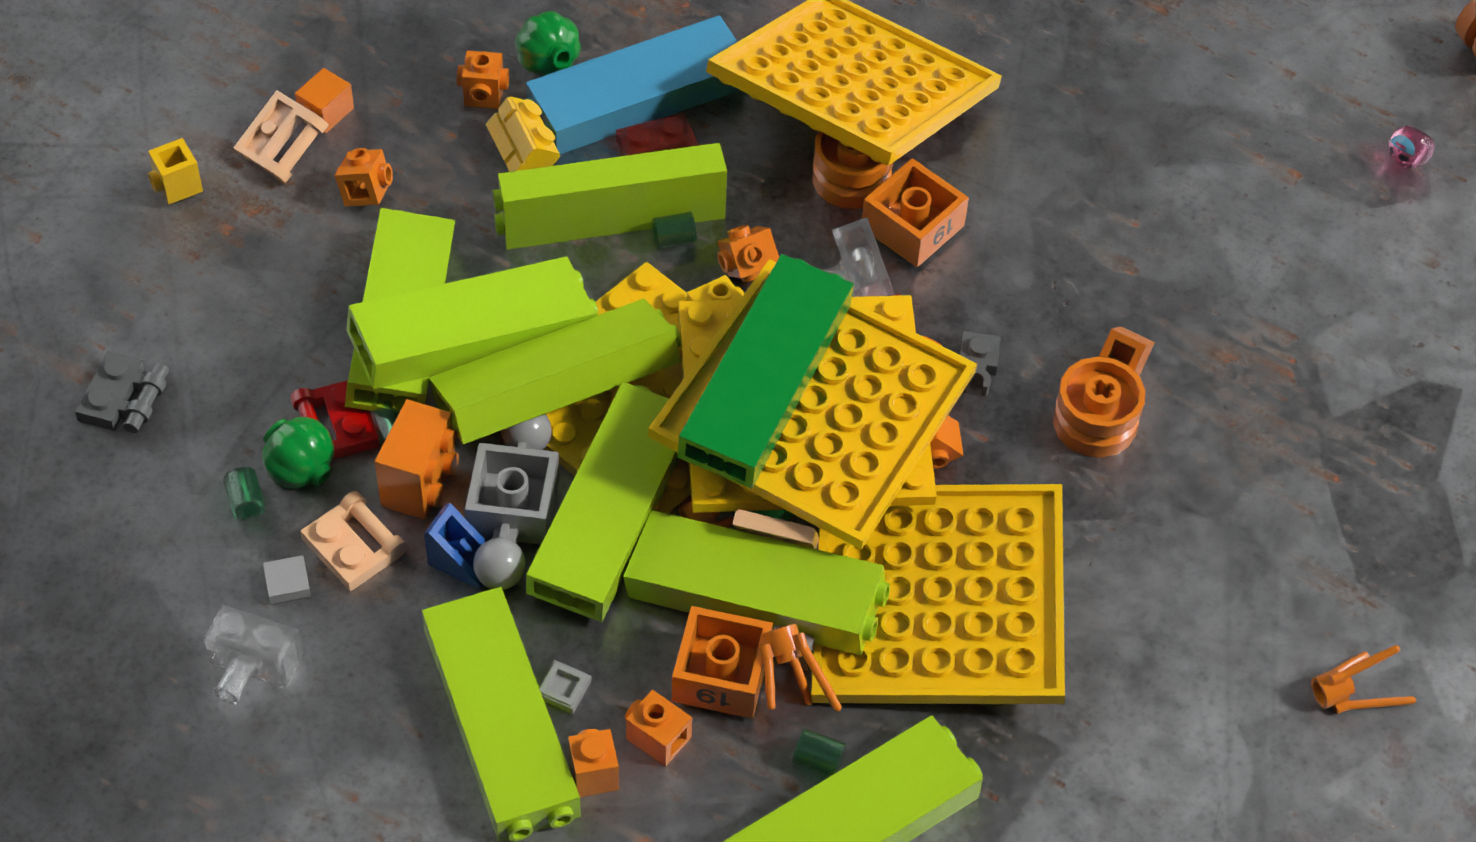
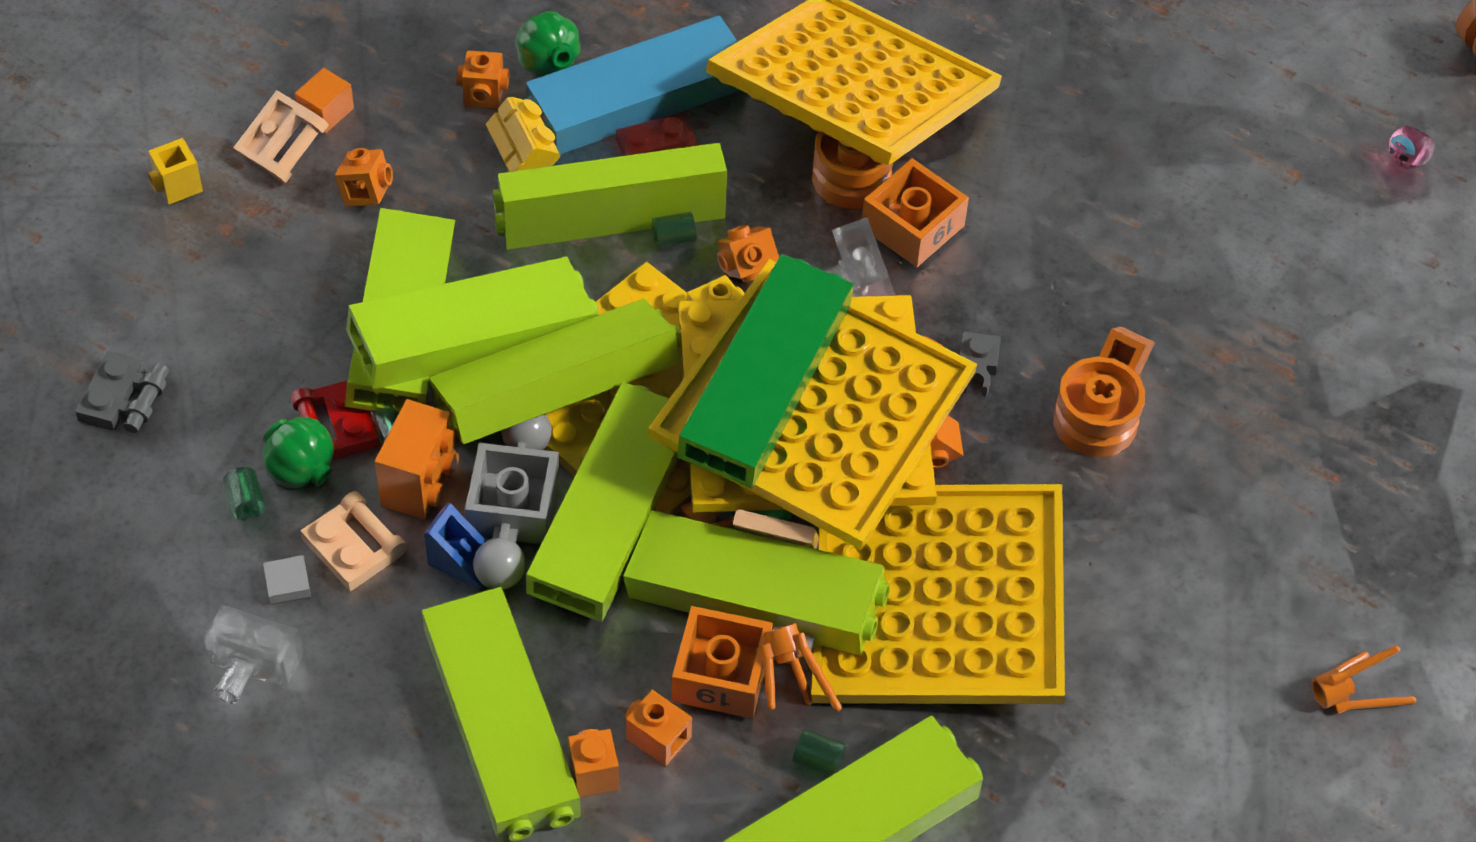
light grey tile [539,660,592,714] -> none

